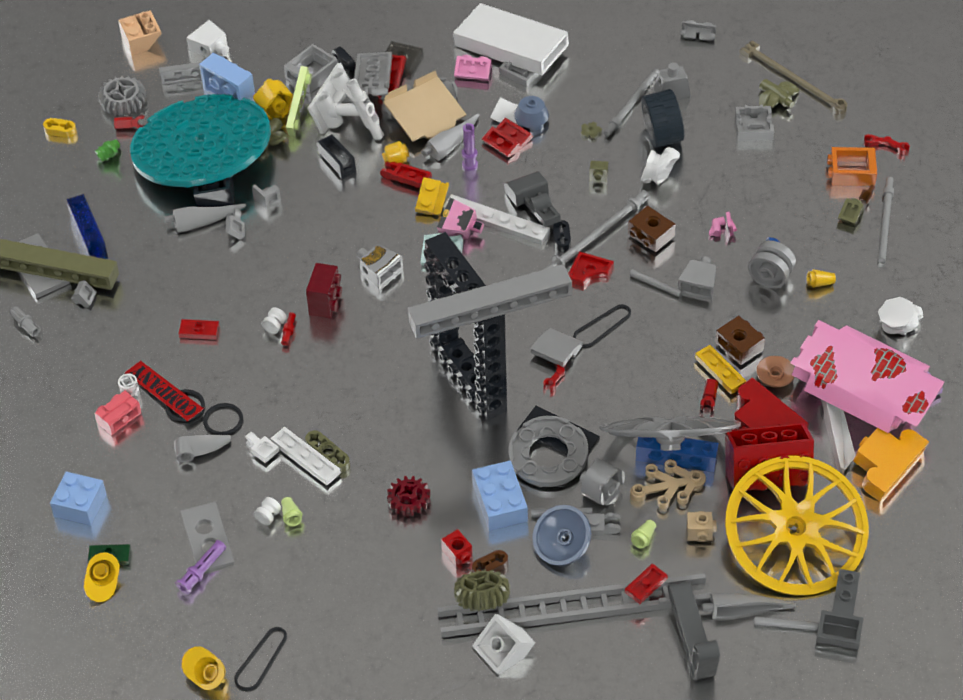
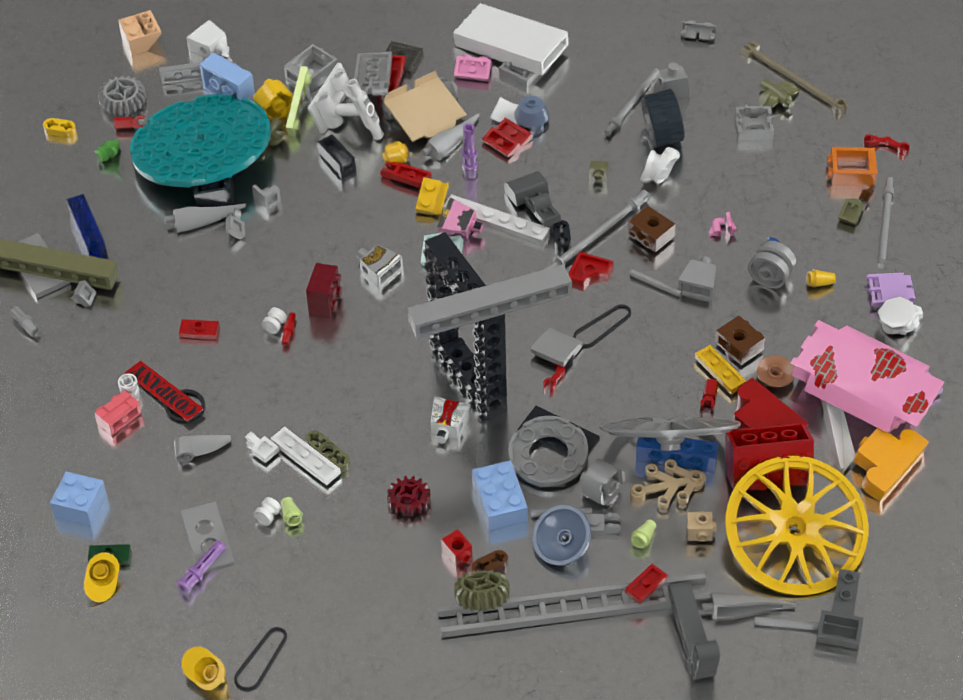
black piece [203,403,243,435] -> none
black beam [332,46,356,73] -> none
white slope [472,614,535,675] -> none
olive plant [581,121,602,139] -> none
none -> white torso [430,397,471,443]
none -> lavender plate [866,272,916,307]

